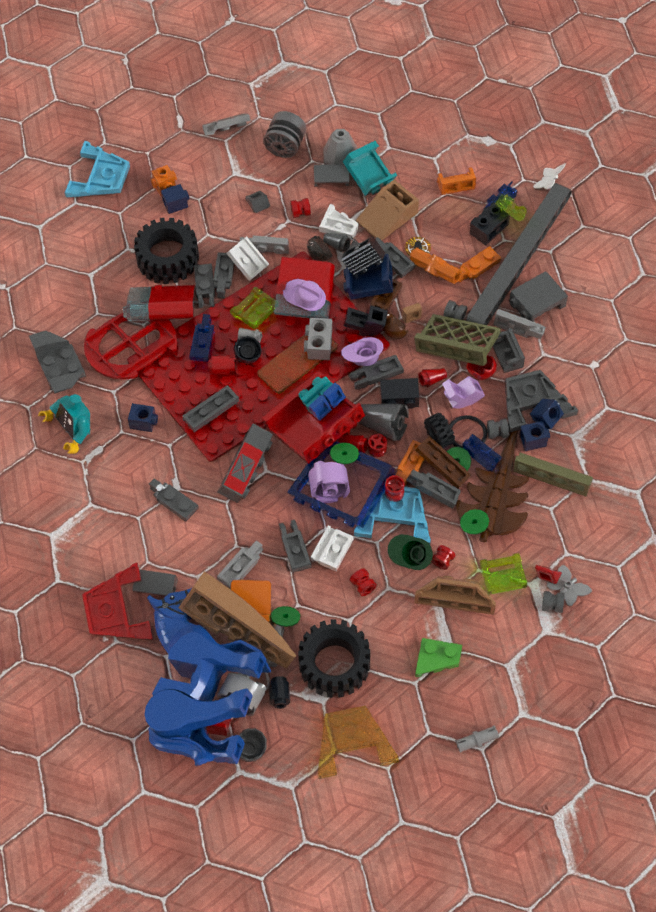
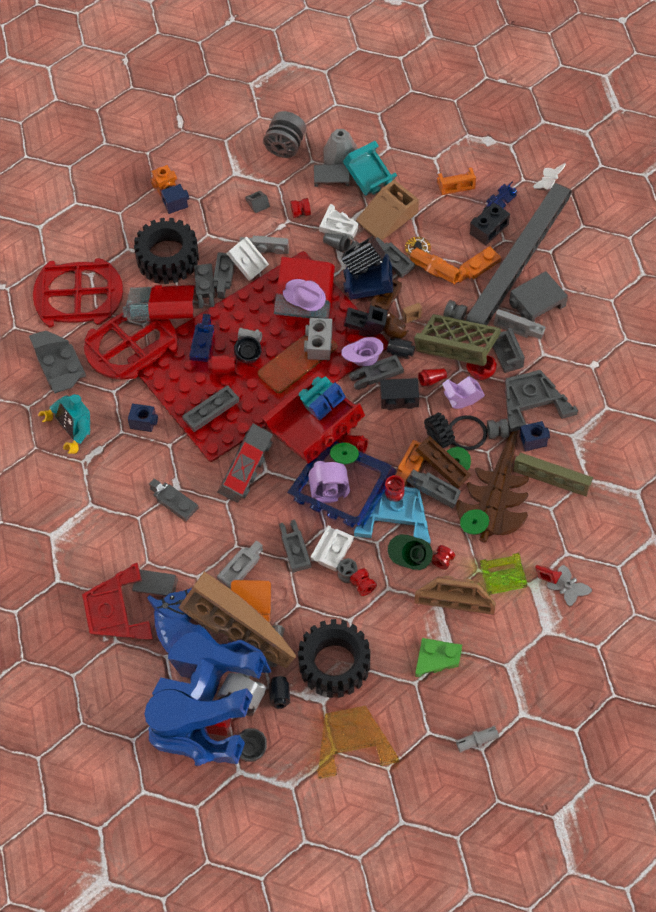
medium azure wing [65,141,130,197] -> none
light grey hinge [202,113,251,135] -> none
clear neon green plate [230,287,279,330] -> none
green piece [271,606,301,627] -> none
clear smoke hair [307,236,333,262] -> none
dark grey cone [358,404,409,441] -> none
red wheel [368,434,387,458] -> none
clear blue hinge [462,434,502,471] -> none
clear neon green plate [495,194,527,221] -> none
dark blue brick [530,398,564,429] -> none
dark grey wheel [542,591,564,613] -> none
none -> red window [33,258,123,328]
none -> dark grey wheel [338,558,357,583]
none -> black brick [387,338,415,359]

